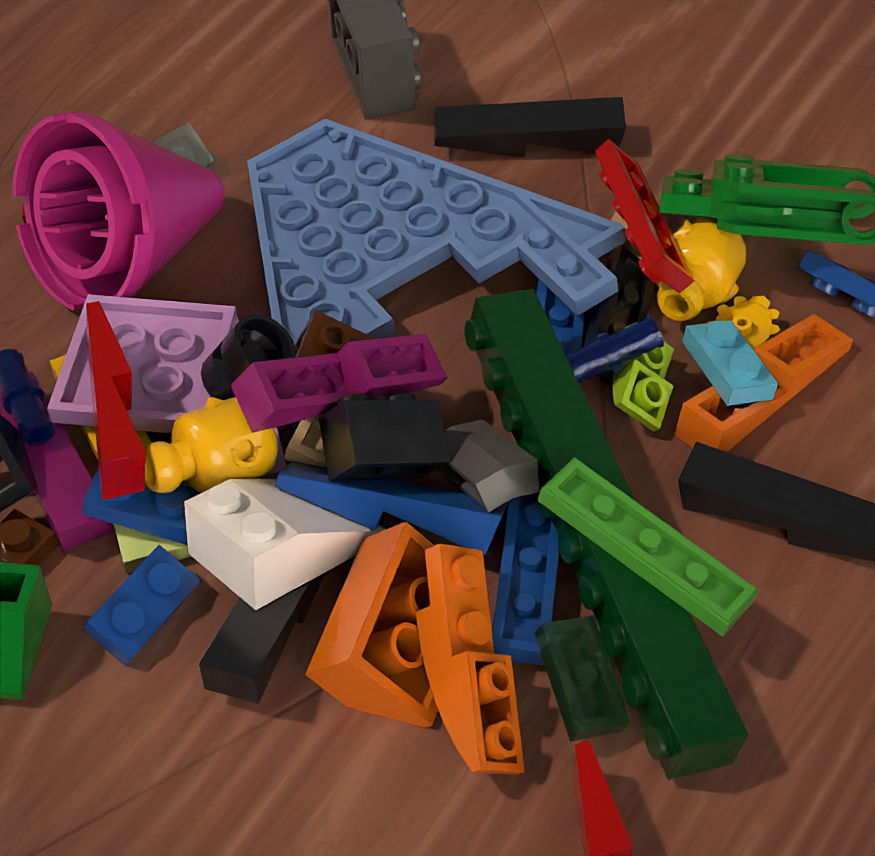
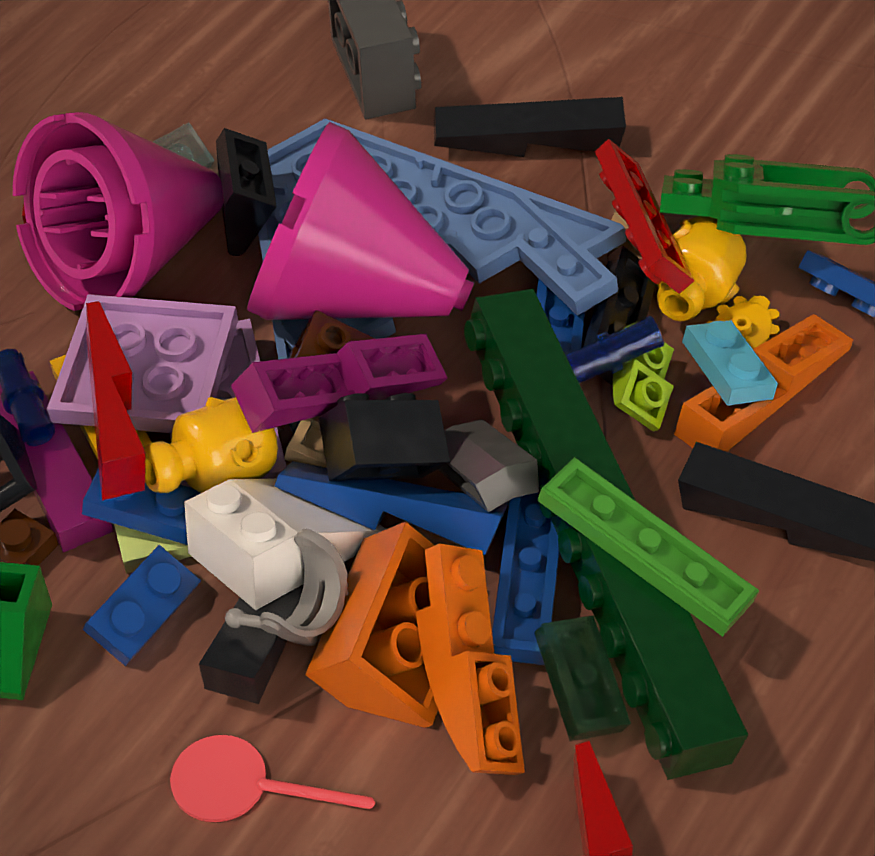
black wheel [201,314,296,400] -> none
none -> coral piece [170,735,375,822]
none -> black tile [216,128,277,256]
none -> light grey helmet [225,529,349,646]
none -> dark pink cone [247,122,474,320]

